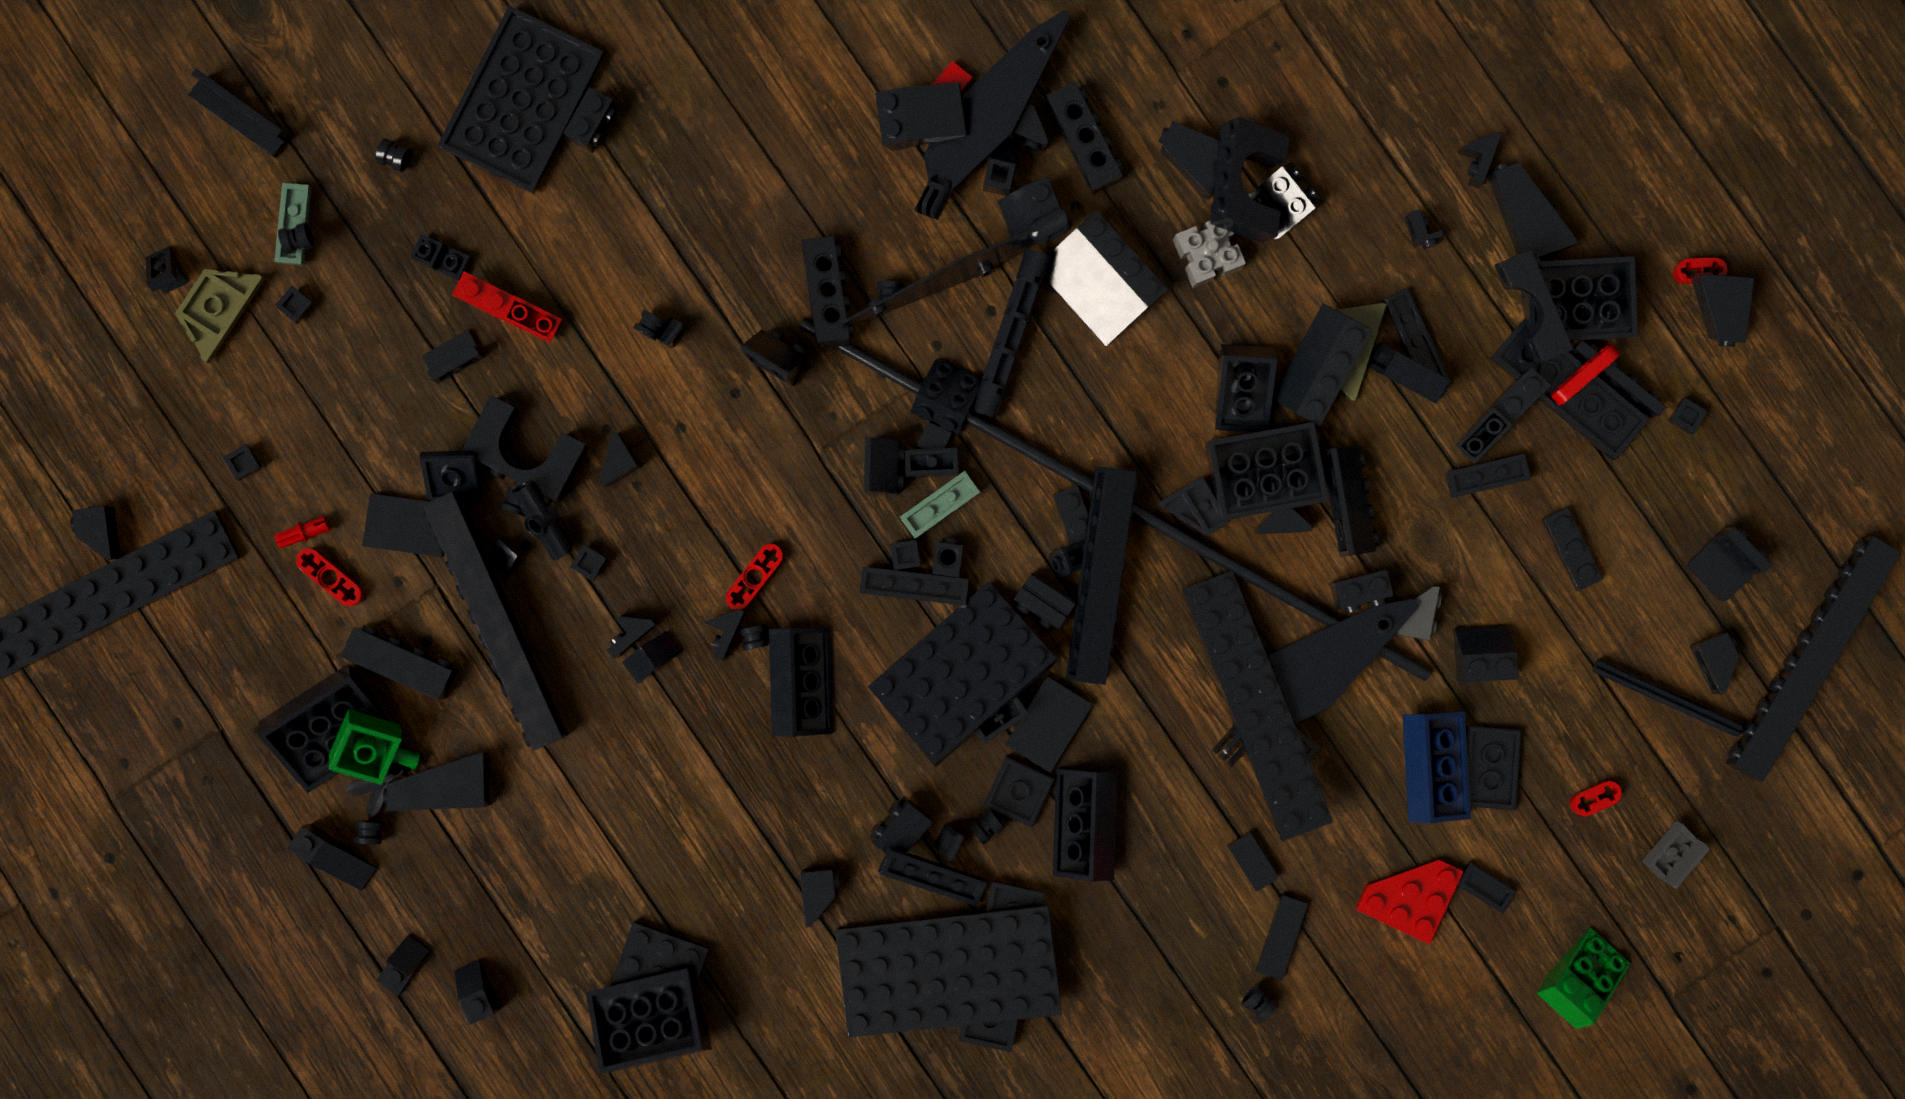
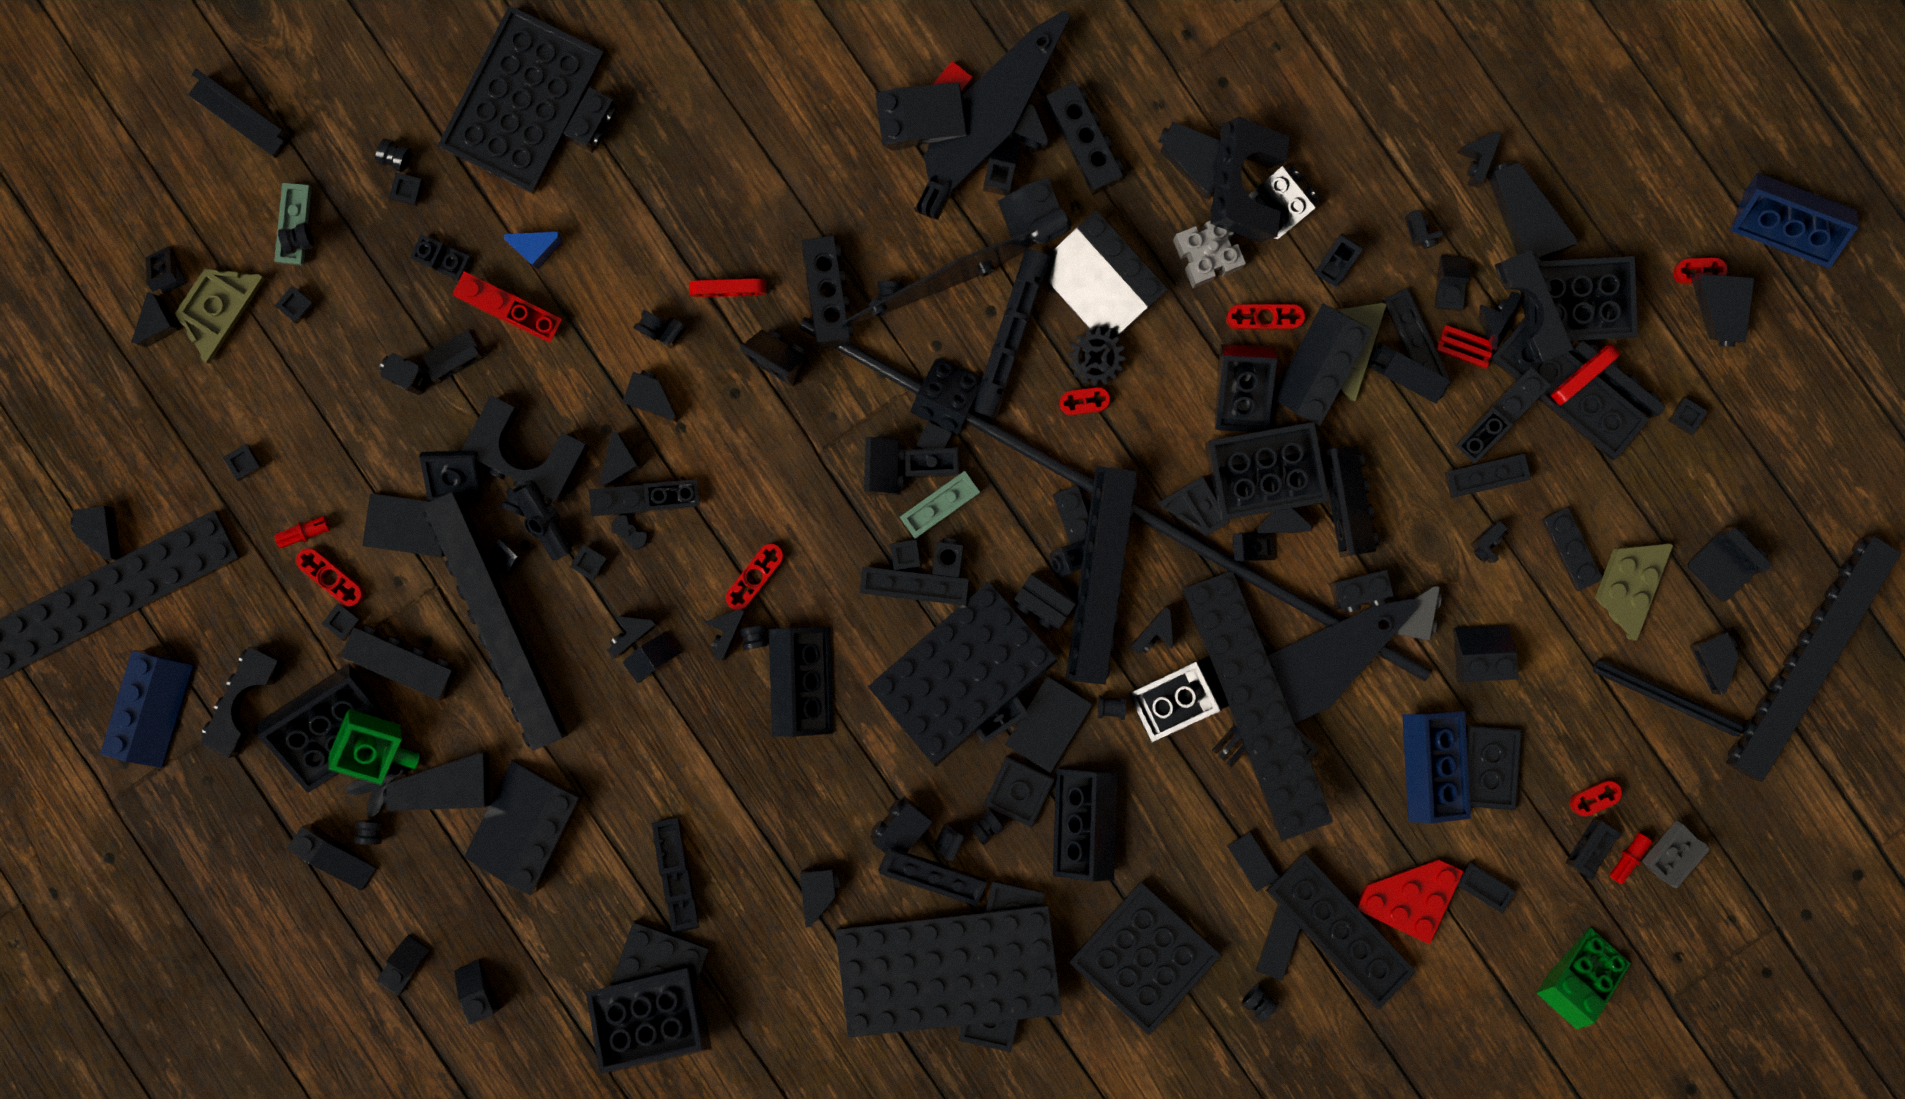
none -> dark blue slope [100,650,195,768]
none -> black slope [131,292,179,348]
none -> black arch [200,647,286,758]
none -> black plate [321,603,362,641]
none -> black brick [380,353,431,396]
none -> black plate [389,173,424,206]
none -> black slope [464,760,584,896]
none -> blue slope [504,232,563,269]
none -> black slope [588,479,700,517]
none -> black piece [611,514,648,550]
none -> black slope [622,370,678,422]
none -> black slope [652,817,700,933]
none -> red beam [689,279,766,298]
none -> red beam [1059,387,1110,416]
none -> black gear [1068,328,1126,386]
none -> black plate [1069,882,1221,1035]
none -> black bush [1097,695,1126,720]
none -> black slope [1129,607,1173,654]
none -> black slope [1129,657,1228,742]
none -> red beam [1226,304,1305,330]
none -> black slope [1232,534,1275,562]
none -> black plate [1265,853,1416,1010]
none -> black slope [1314,233,1364,287]
none -> black slope [1434,256,1471,311]
none -> red tile [1436,325,1493,369]
none -> black bracket [1471,521,1507,563]
none -> black slope [1479,291,1522,350]
none -> black hinge [1565,818,1622,880]
none -> olive wing [1595,544,1673,641]
none -> red axle [1610,833,1653,884]
none -> dark blue slope [1731,173,1858,269]

